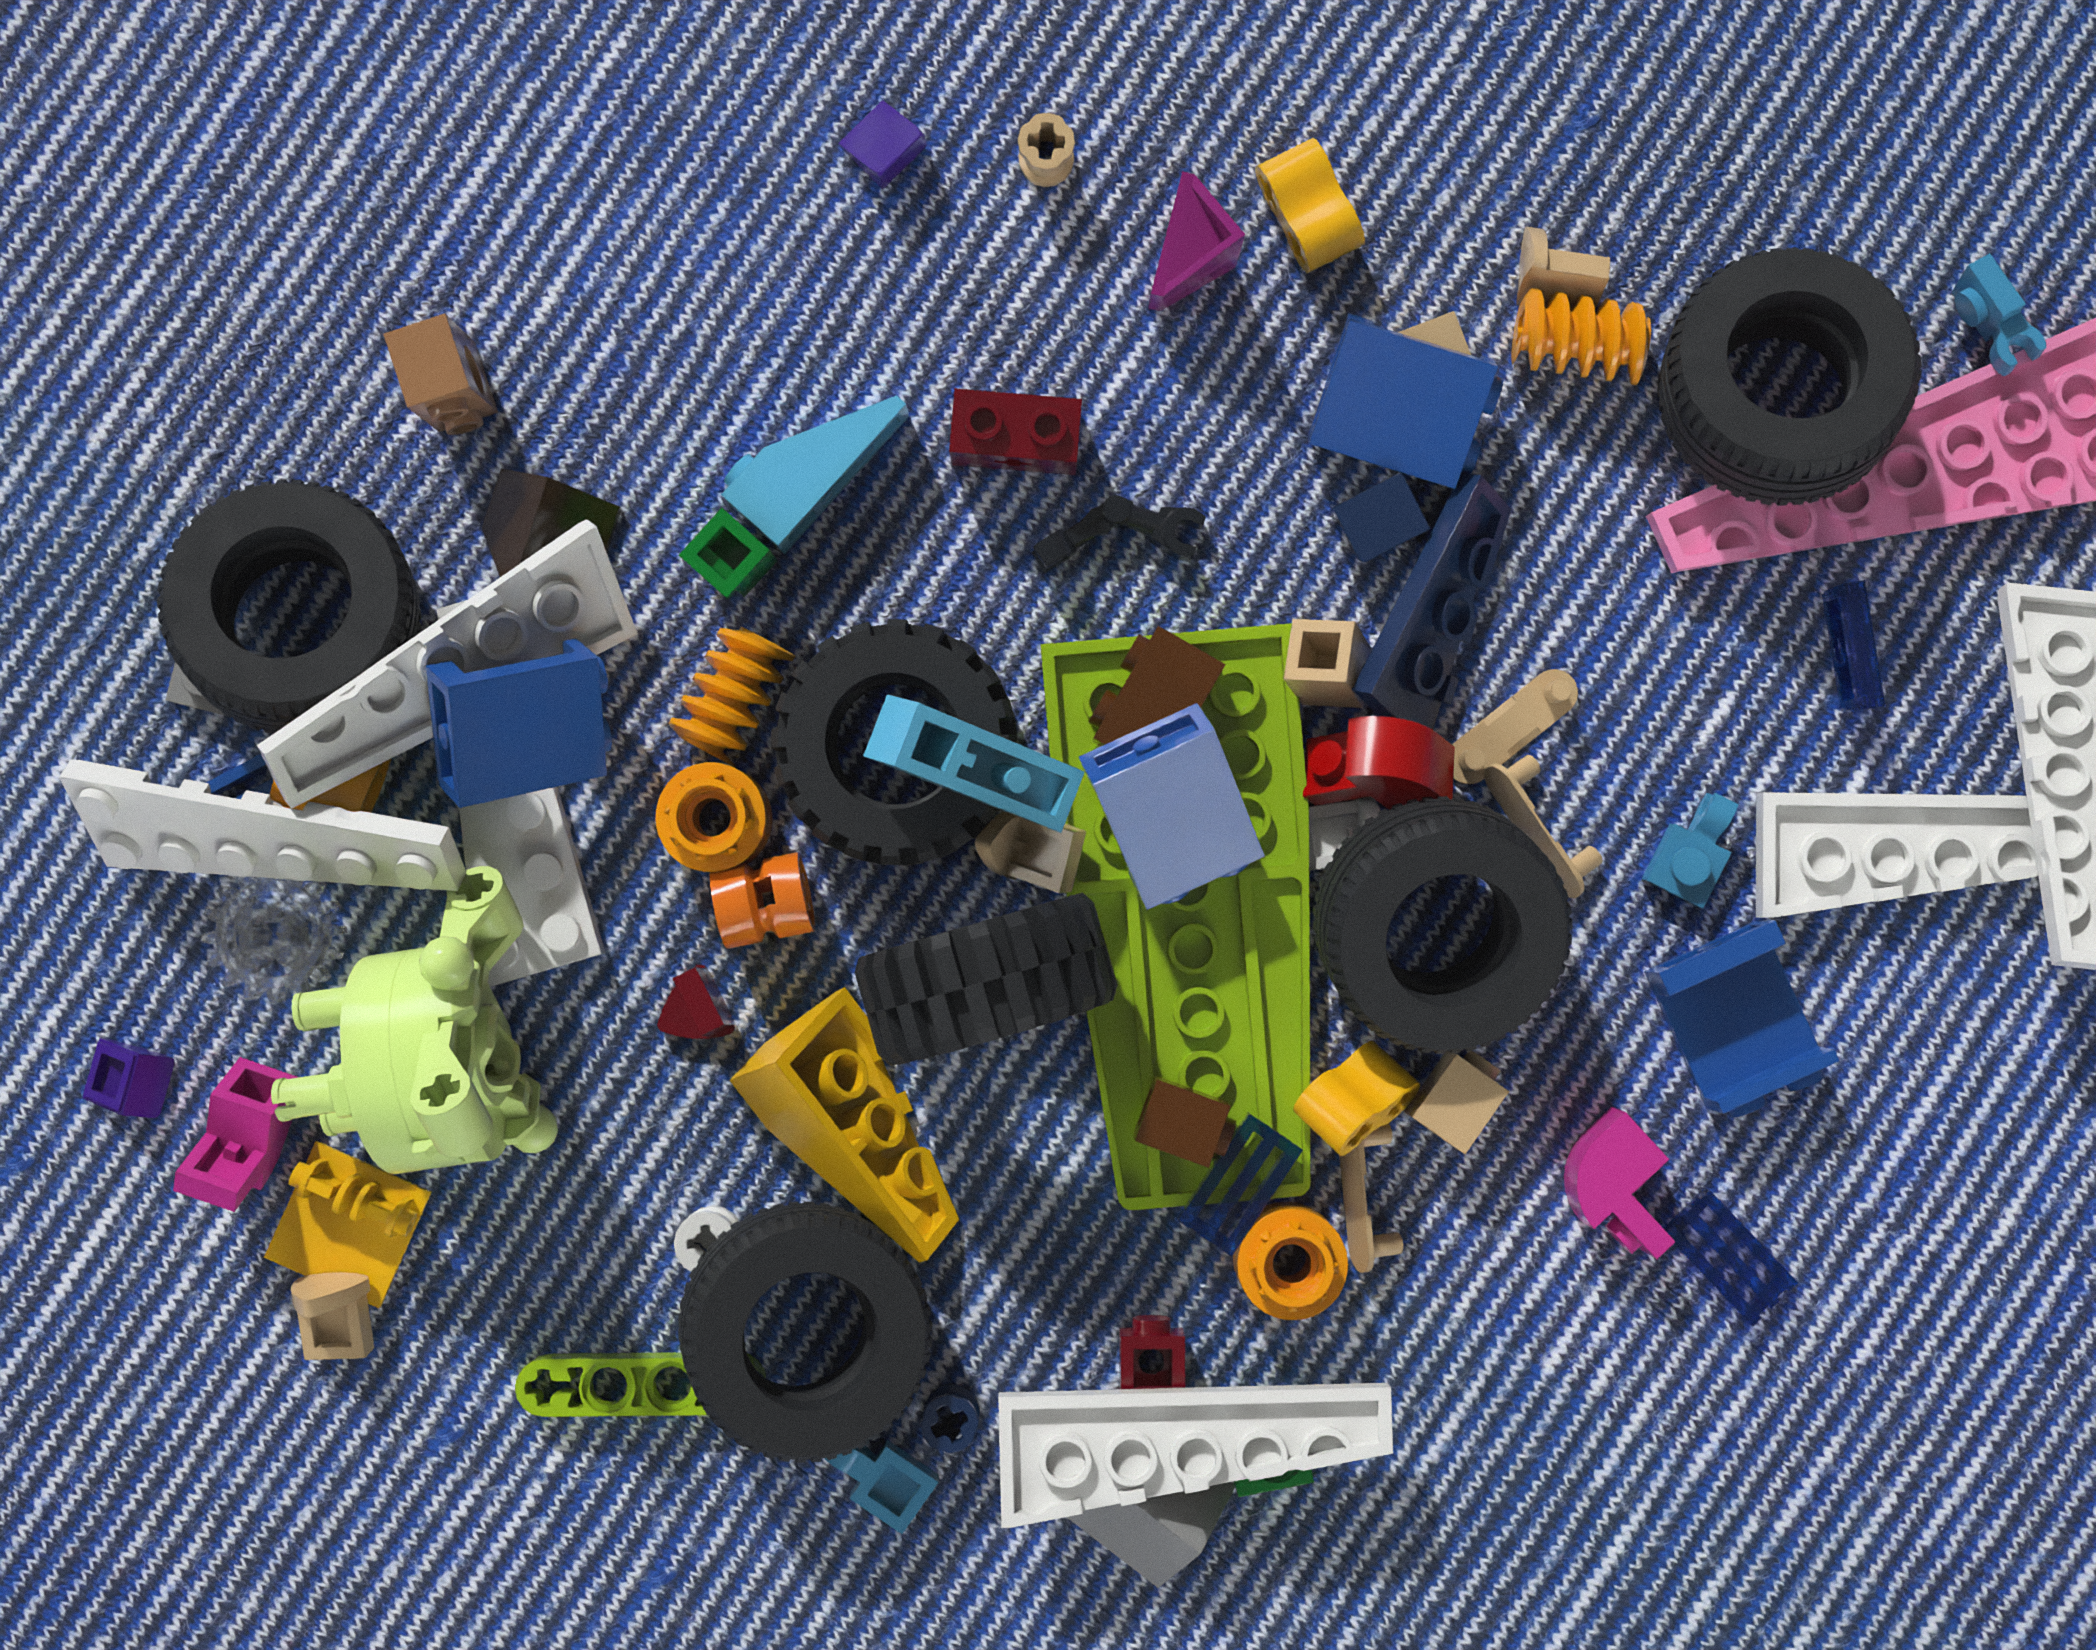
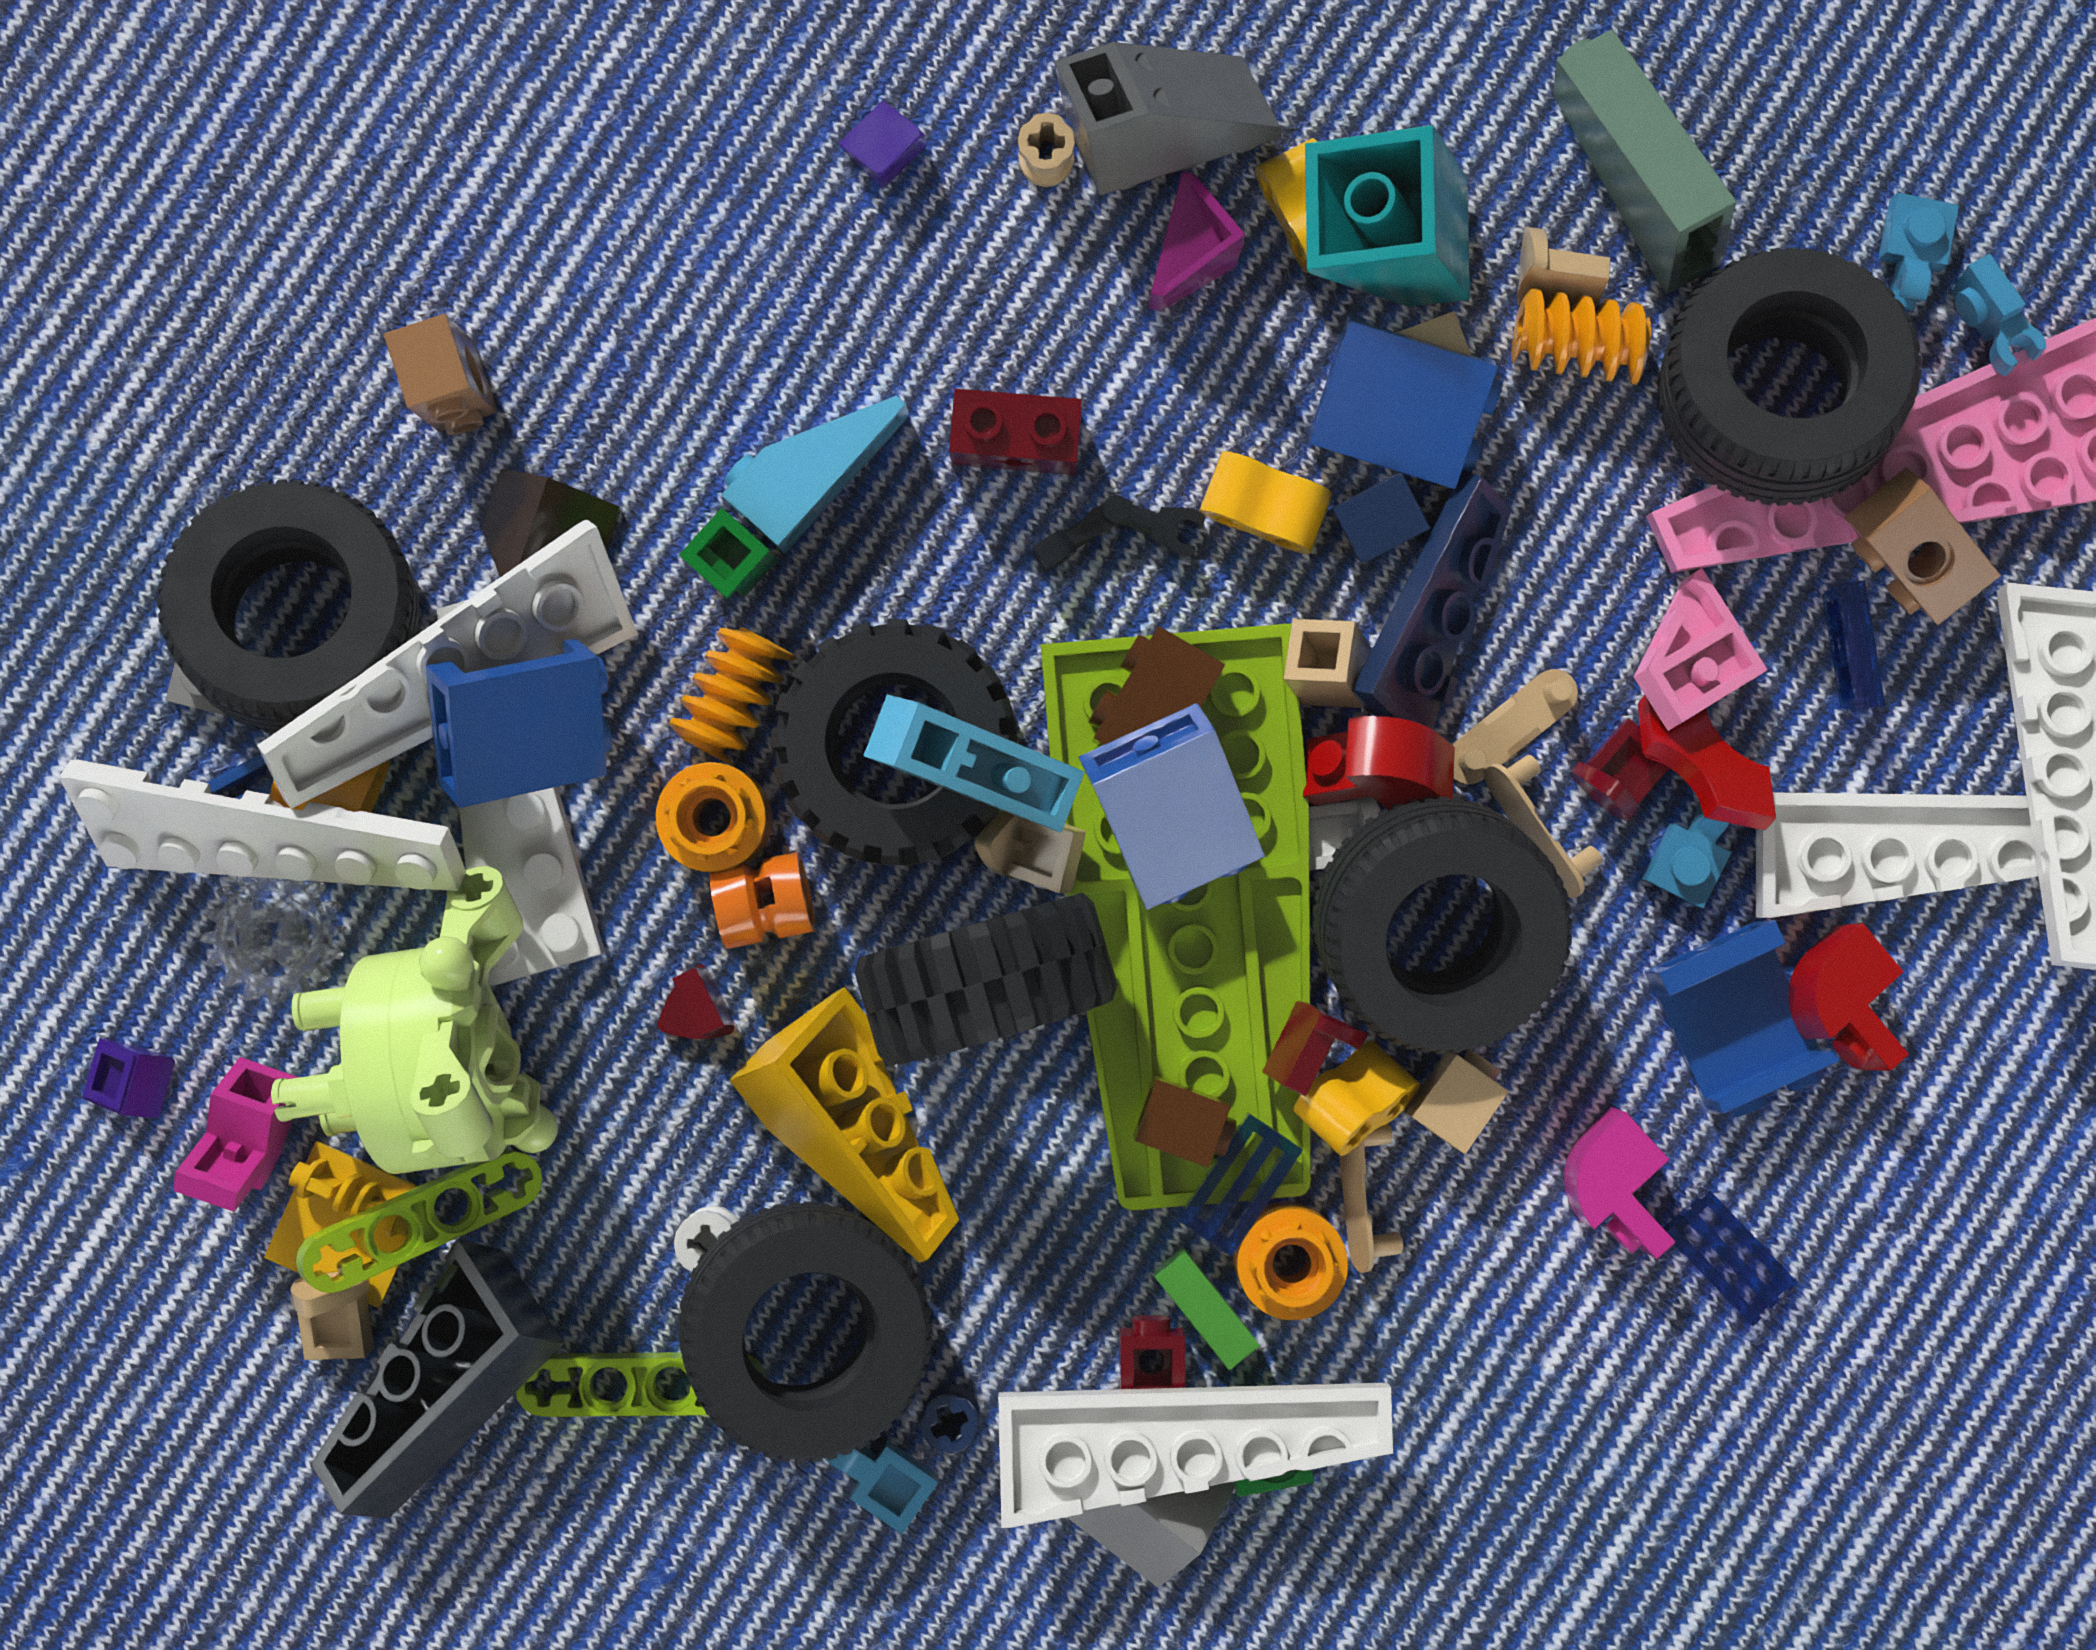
none -> lime beam [296,1149,543,1293]
none -> black wedge [311,1239,564,1518]
none -> dark grey slope [1054,42,1282,195]
none -> bright green piece [1153,1246,1260,1371]
none -> yellow axle [1199,451,1333,554]
none -> dark red tile [1262,1001,1369,1096]
none -> teal slope [1305,125,1470,307]
none -> sand green slope [1553,29,1737,294]
none -> dark red tile [1570,718,1669,822]
none -> bright pink wing [1634,568,1768,731]
none -> red tile [1638,695,1776,830]
none -> red brick [1789,923,1909,1071]
none -> medium nougat brick [1844,467,2001,626]
none -> dark azure plate [1878,192,1959,311]

